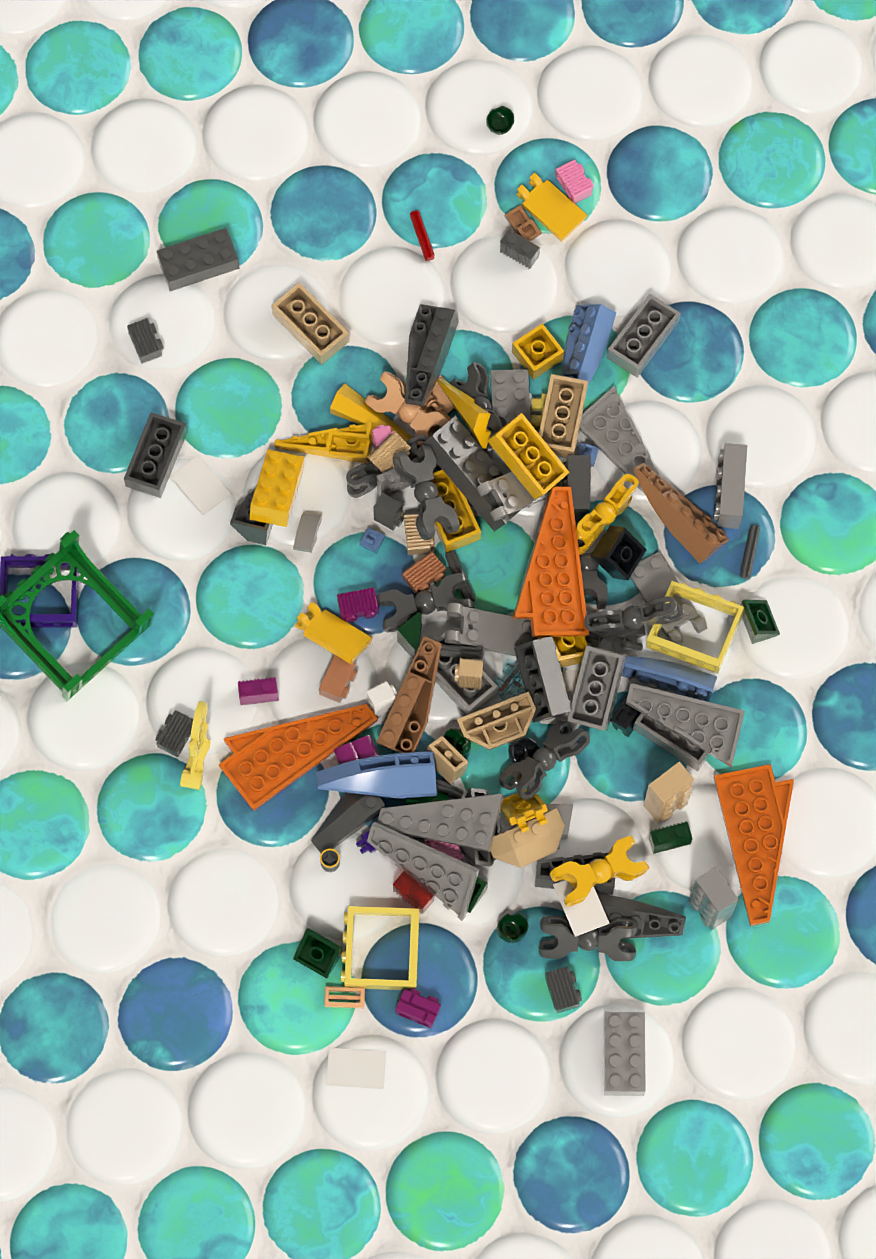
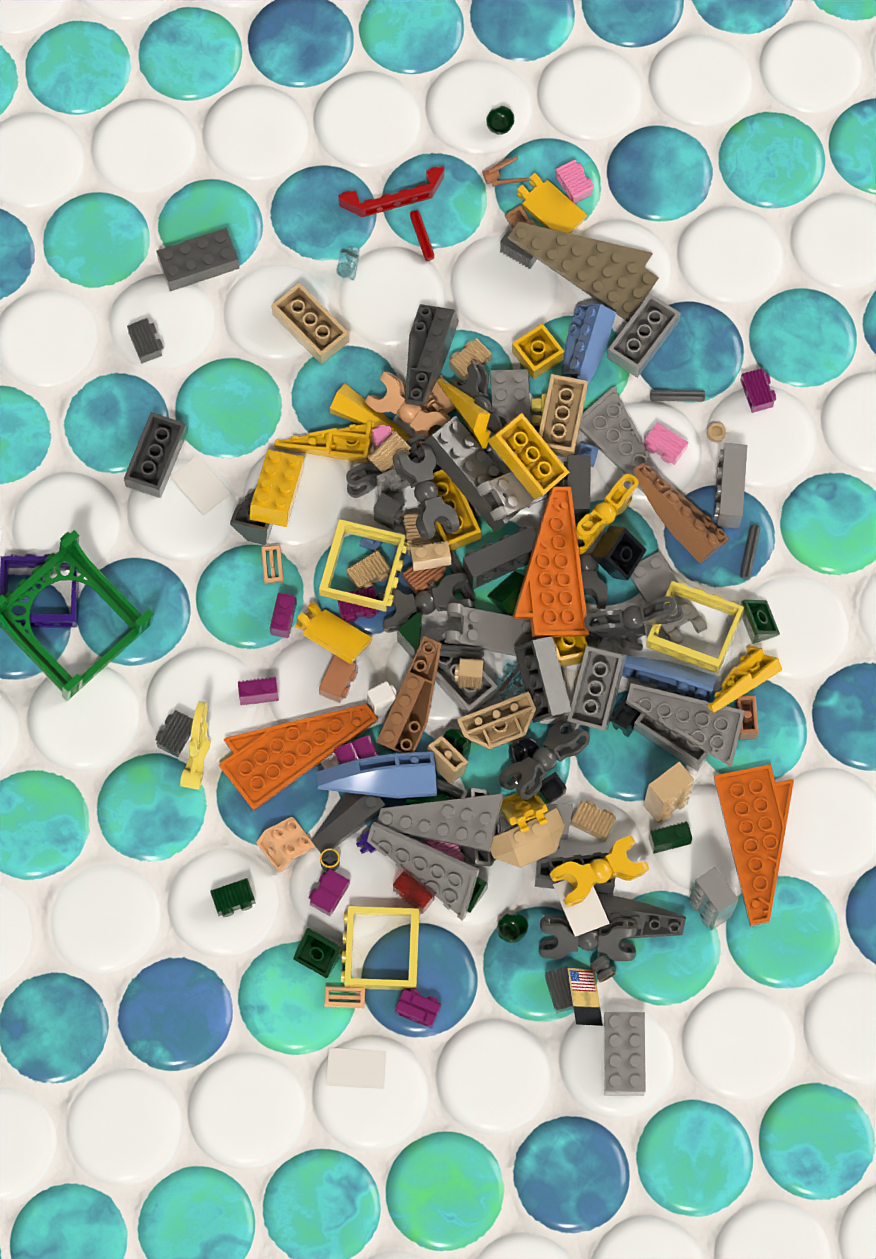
light grey slope [293,513,322,553] -> none
none -> dark green brick [210,878,256,917]
none -> light nougat bracket [256,817,315,873]
none -> light nougat tile [261,545,284,585]
none -> magenta brick [270,592,297,638]
none -> magenta brick [308,869,350,916]
none -> light yellow window [319,519,409,612]
none -> clear light blue hips [336,245,360,280]
none -> red slope [338,166,445,218]
none -> tan brick [346,550,391,590]
none -> tan brick [410,541,451,571]
none -> tan brick [449,339,492,382]
none -> dark grey brick [463,526,537,590]
none -> nougat plant [482,156,529,187]
none -> dark green slope [488,571,525,616]
none -> dark tan wing [507,222,659,322]
none -> black panel [540,772,566,804]
none -> sticker [568,968,603,1026]
none -> tan brick [570,801,616,842]
none -> dark grey wheel [590,955,617,983]
none -> bright pink brick [644,422,689,465]
none -> dark grey axle [650,390,705,402]
none -> tan tile [707,423,726,443]
none -> yellow wedge [707,645,783,713]
none -> nougat brick [735,696,759,740]
none -> magenta brick [740,368,776,413]

